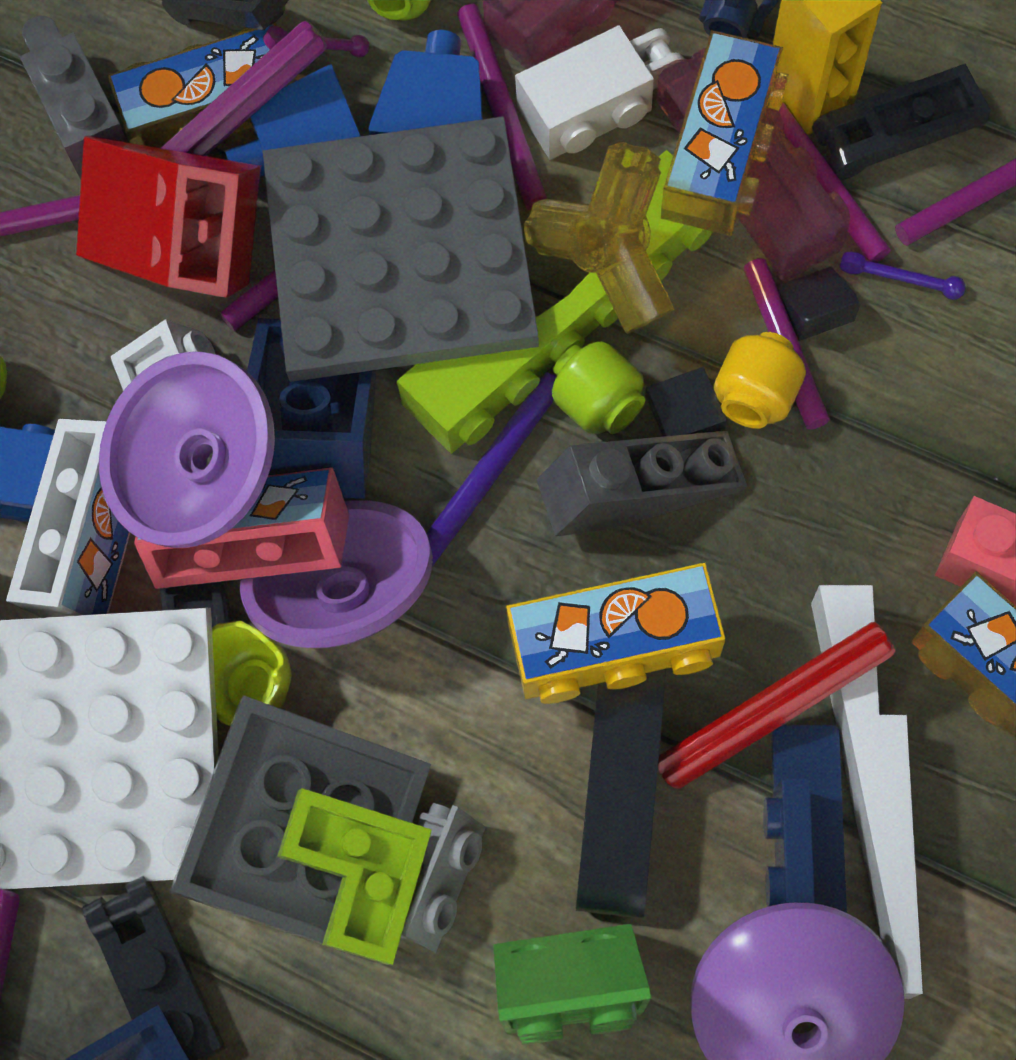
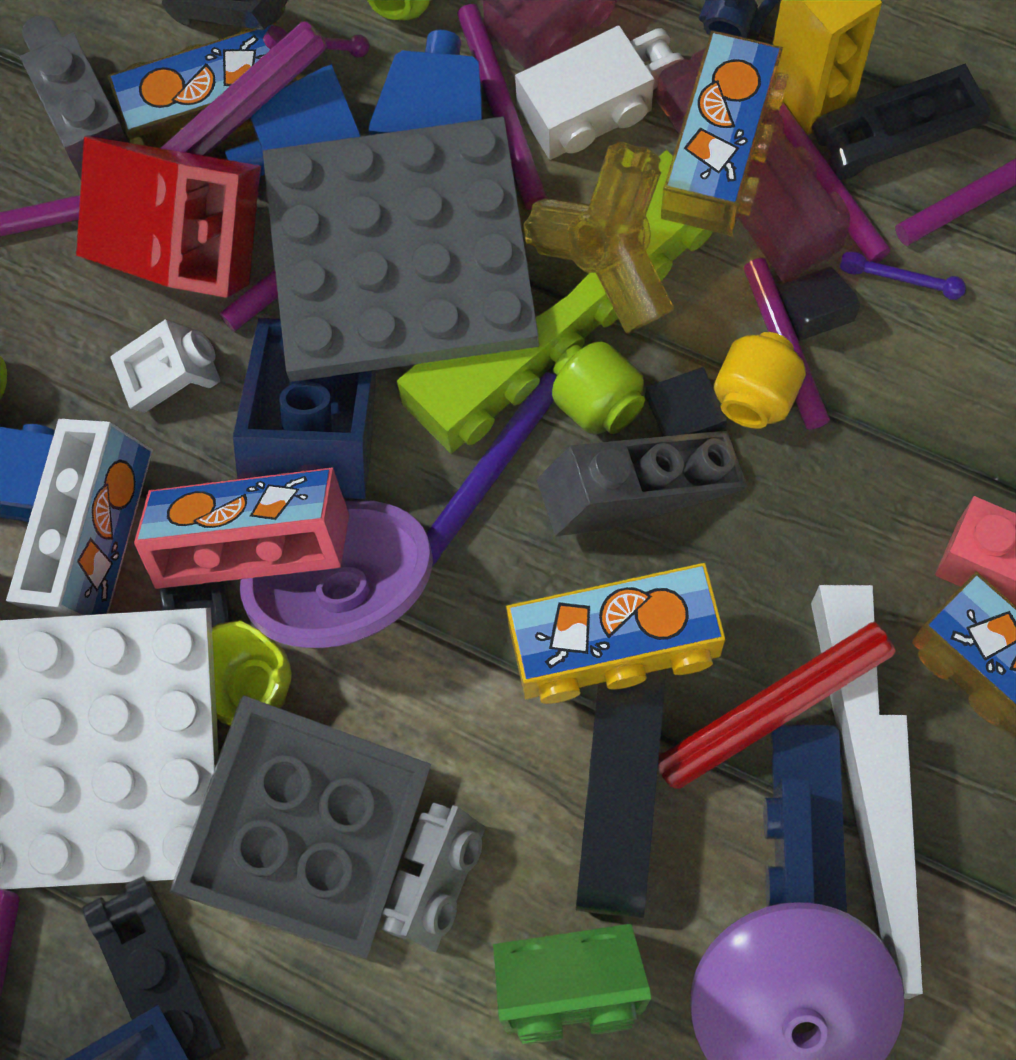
medium lavender dish [99,351,275,548] -> none
lime plate [277,788,432,965] -> none

